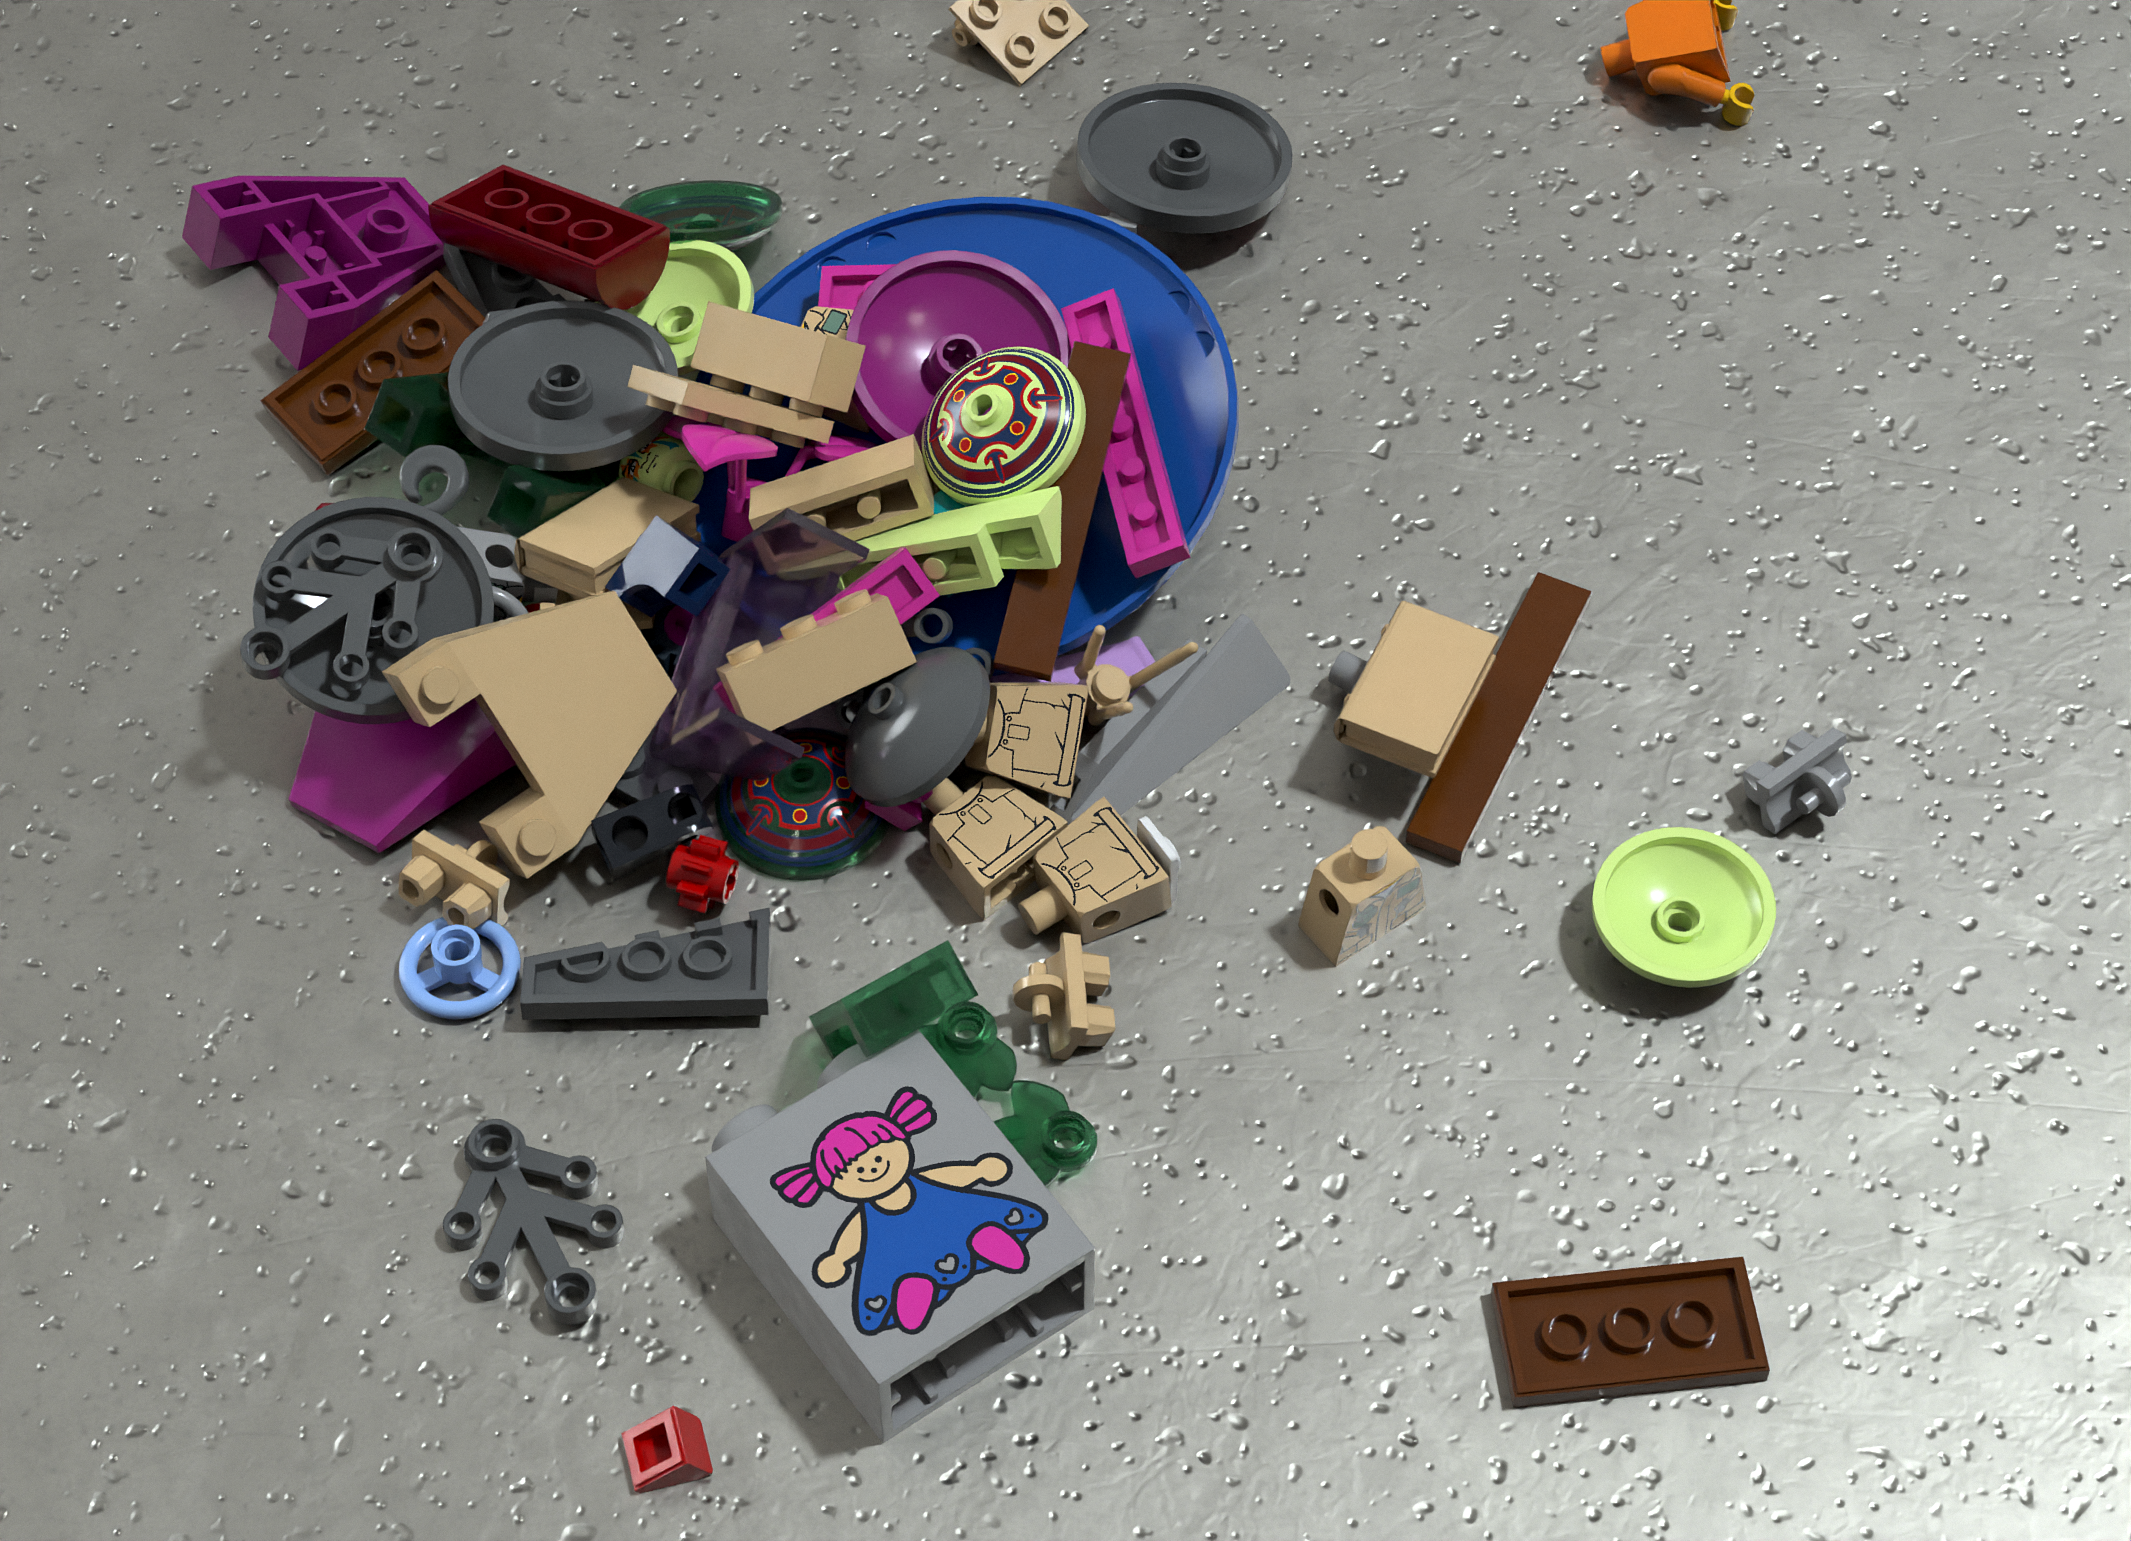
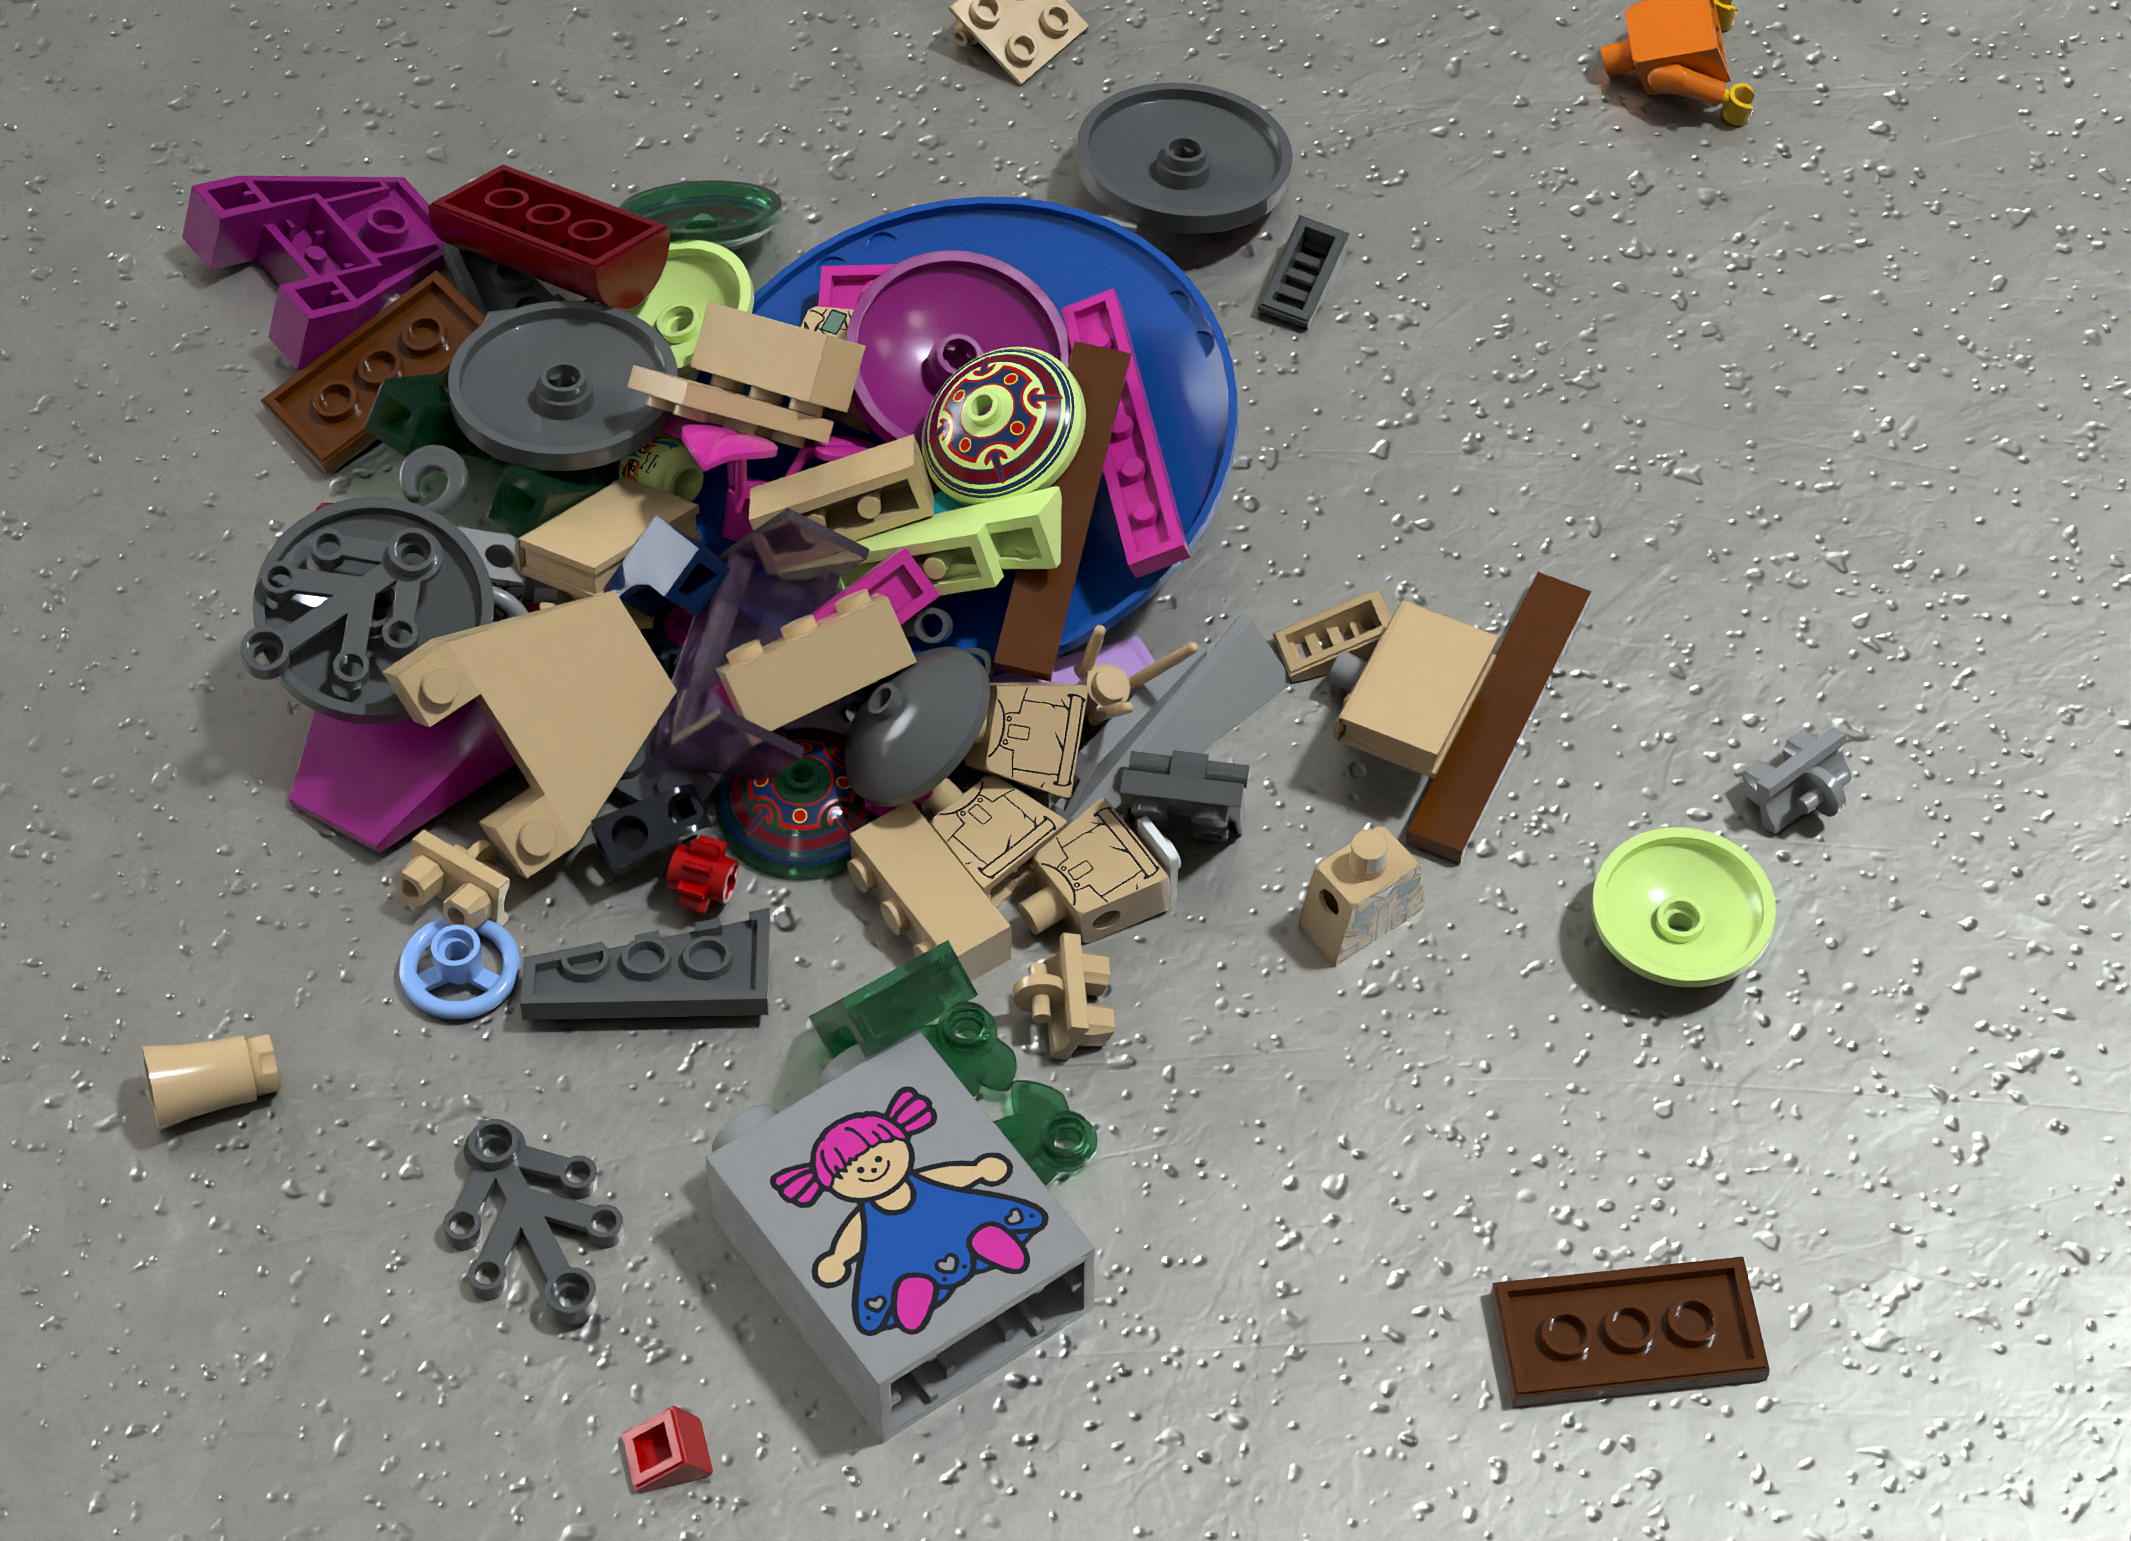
none -> tan plant [141,1034,281,1131]
none -> tan brick [847,801,1011,993]
none -> dark grey plate [1120,750,1250,841]
none -> dark grey slope [1257,215,1350,329]
none -> tan slope [1272,588,1391,683]

